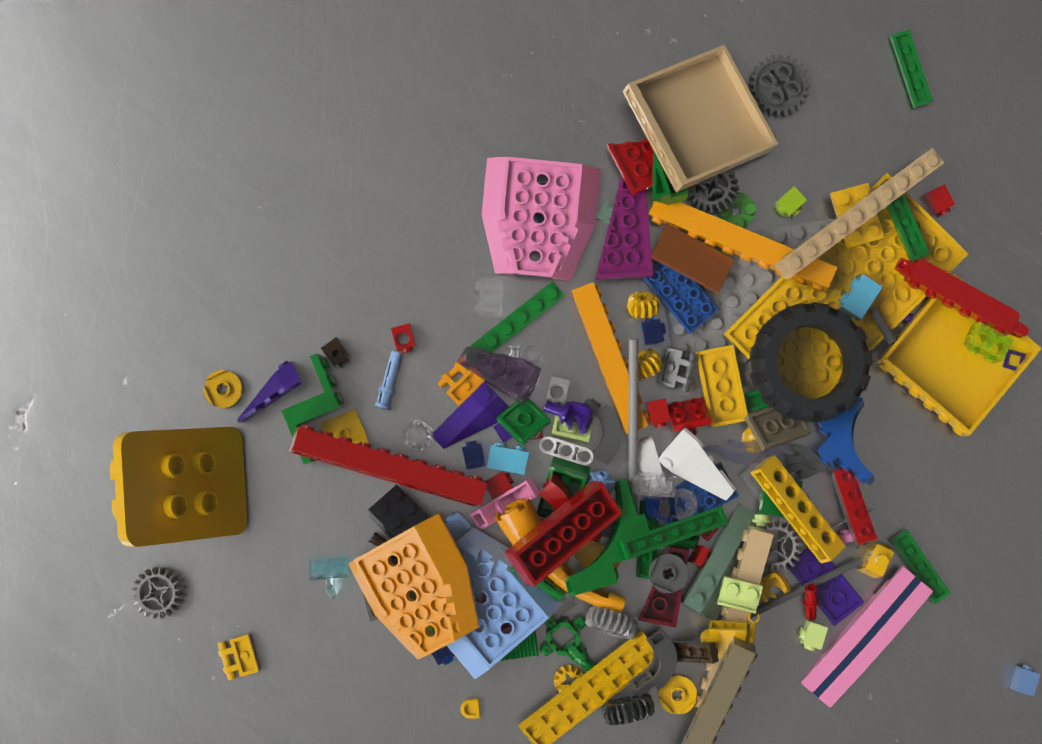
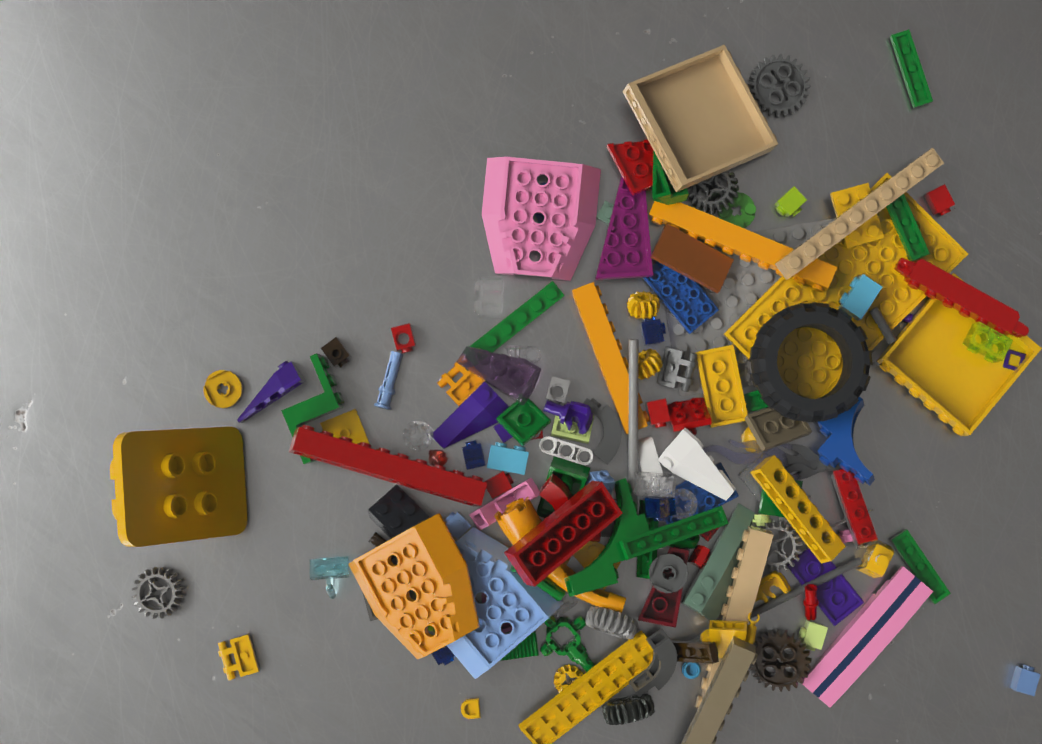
yellow plate [658,674,697,714] -> none
yellowish green plate [717,575,763,614] -> none
none -> clear red plate [428,449,448,466]
none -> dark azure plate [682,662,701,679]
none -> dark brown gear [749,629,812,692]

